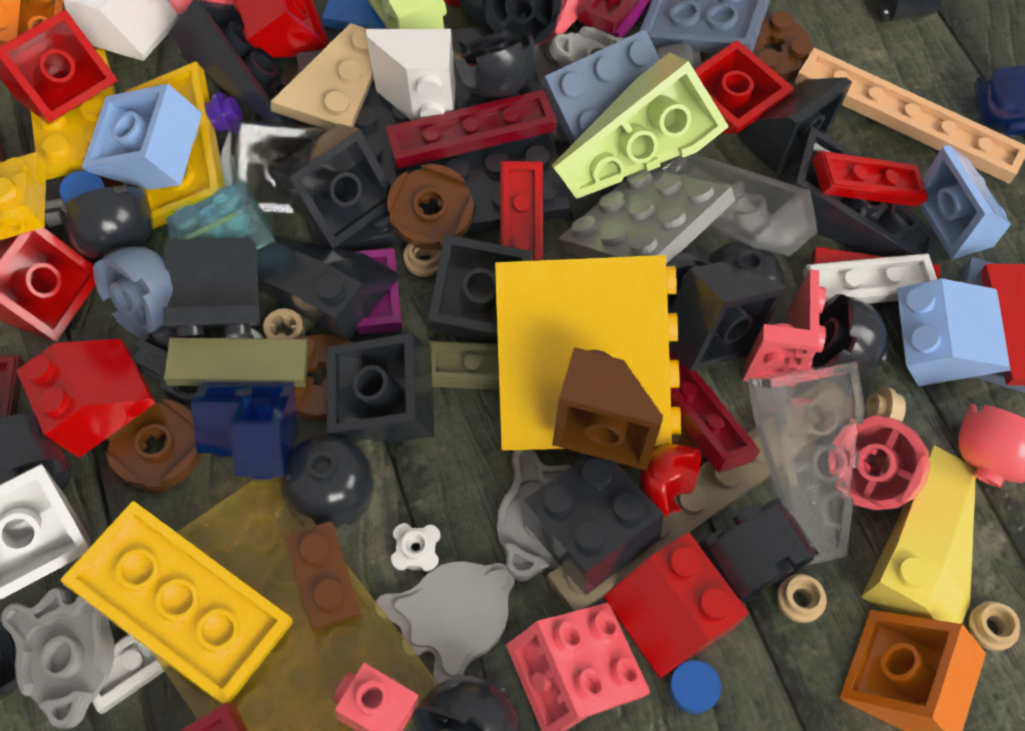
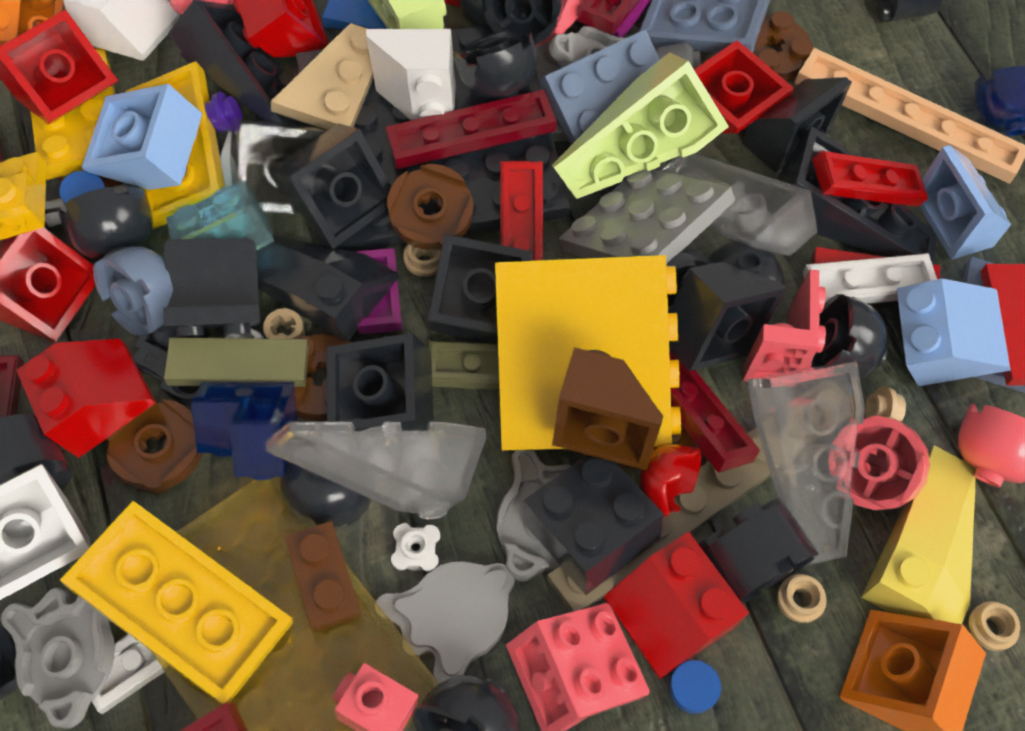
none -> clear wedge [265,422,486,519]

